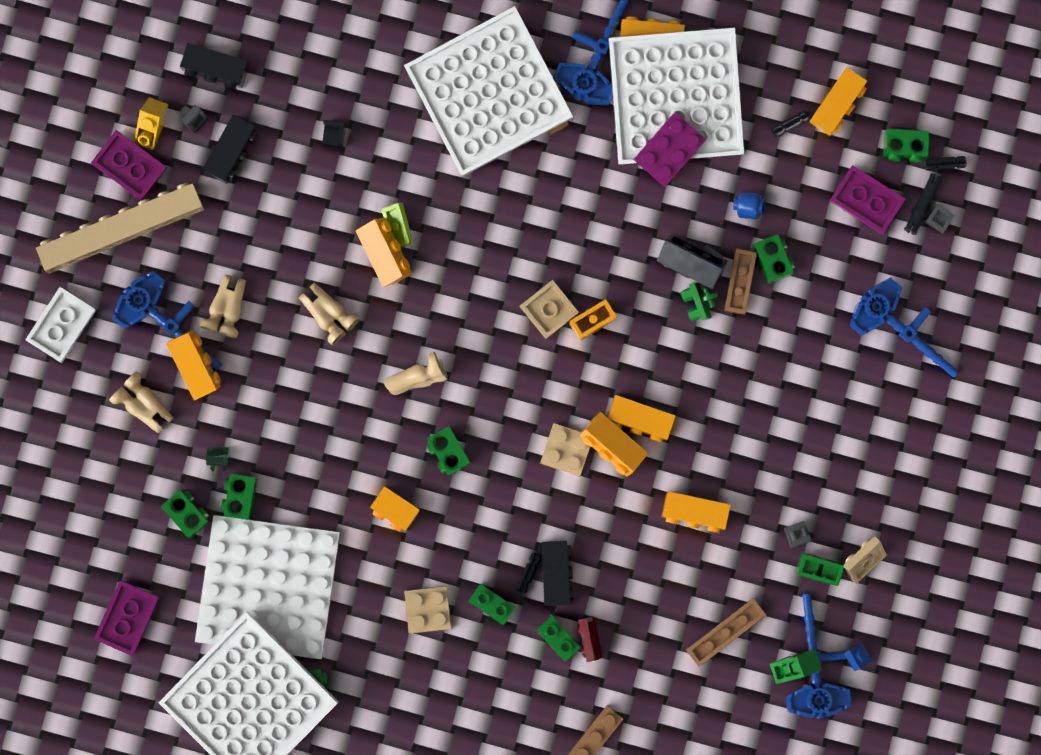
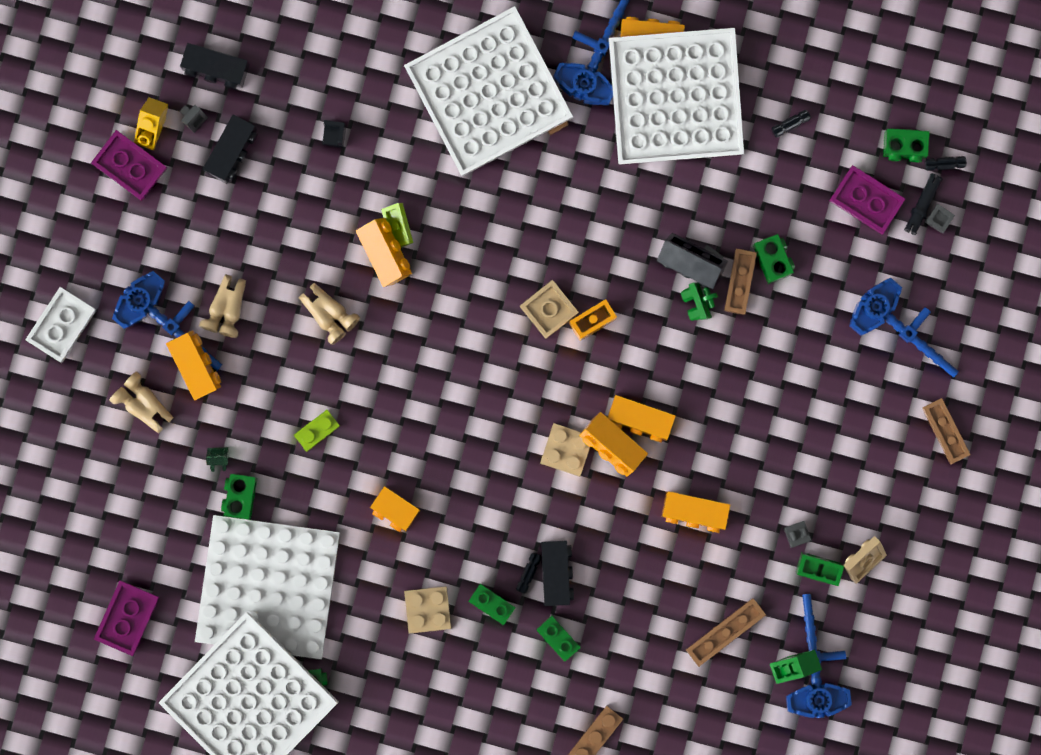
tan brick [36,183,205,274] -> none
green brick [160,490,210,539] -> none
tan piece [384,352,448,395] -> none
green brick [426,426,471,476] -> none
dark red plate [577,616,603,662] -> none
magenta plate [633,112,707,187] -> none
blue head [733,191,765,220] -> none
light orange brick [809,67,867,136] -> none
blue plate [844,642,872,671] -> none
none -> lime plate [294,410,340,452]
none -> medium nougat plate [922,398,971,465]

